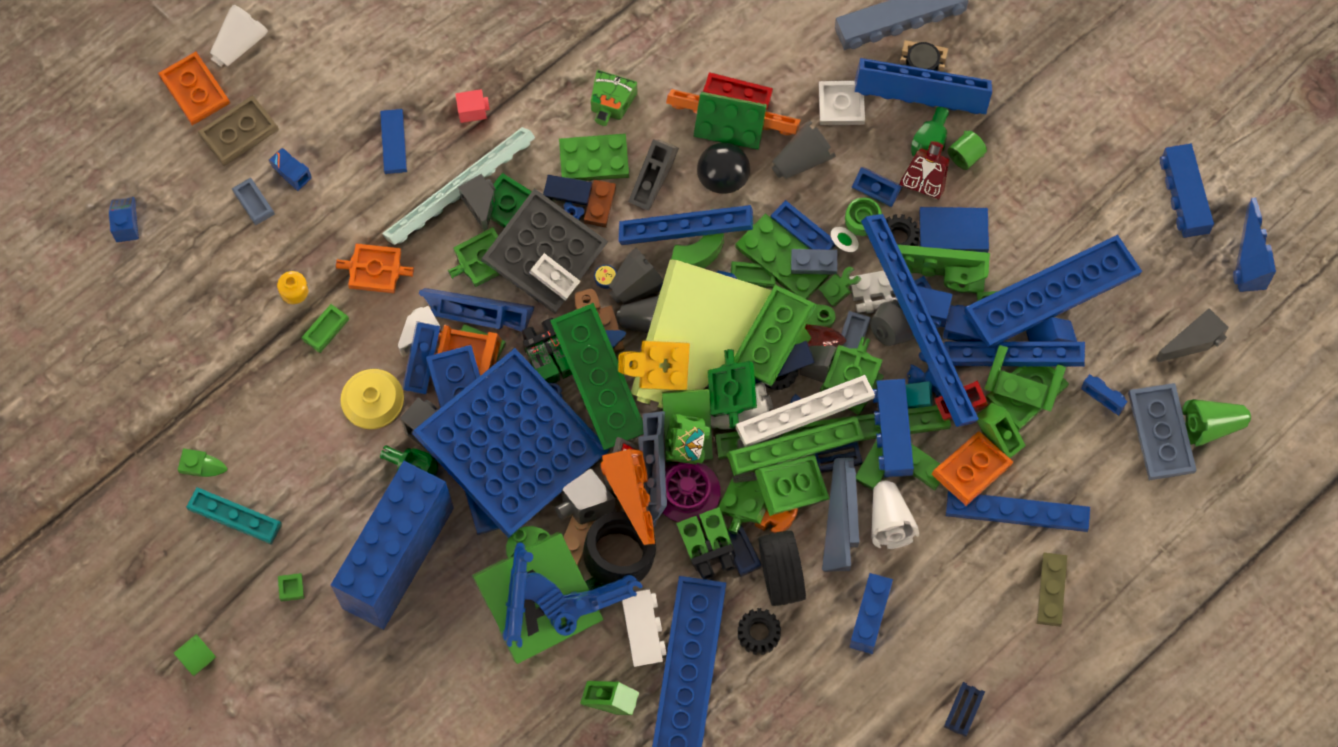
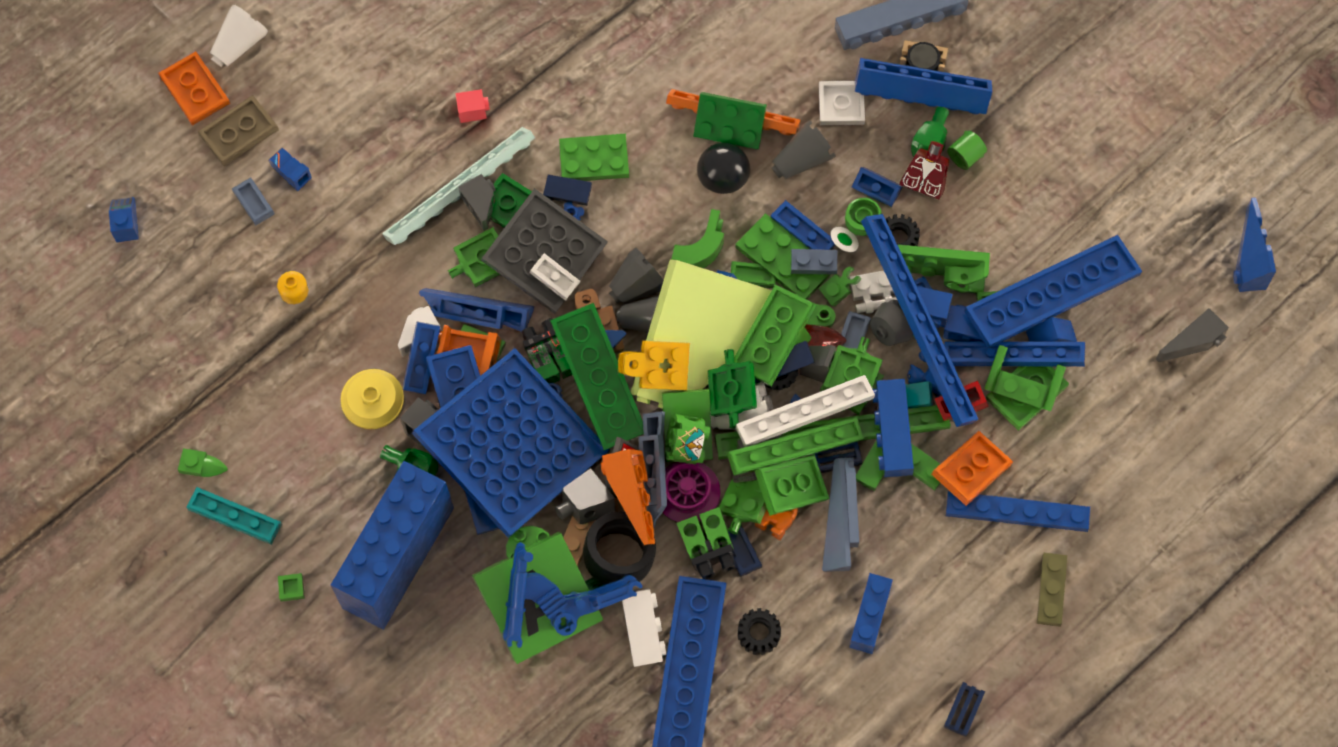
bright green piece [174,634,216,677] -> none
bright green tile [301,304,349,353] -> none
orange plate [336,244,414,293] -> none
blue tile [380,109,407,174] -> none
bright green slope [580,681,639,715] -> none
dark orange plate [584,180,616,228] -> none
bright green torso [591,70,638,126] -> none
light yellow tile [594,265,617,289] -> none
blue plate [619,205,753,245] -> none
dark grey slope [628,139,679,211] -> none
red plate [703,72,773,111] -> none
black tyre [758,531,806,606] -> none
white cone [871,480,919,549] -> none
blue tile [919,207,989,253] -> none
bright green slope [977,403,1026,458] -> none
blue plate [1081,374,1128,416] -> none
sand blue plate [1128,383,1197,480] -> none
blue brick [1160,143,1214,238] -> none
bright green cone [1182,399,1251,446] -> none

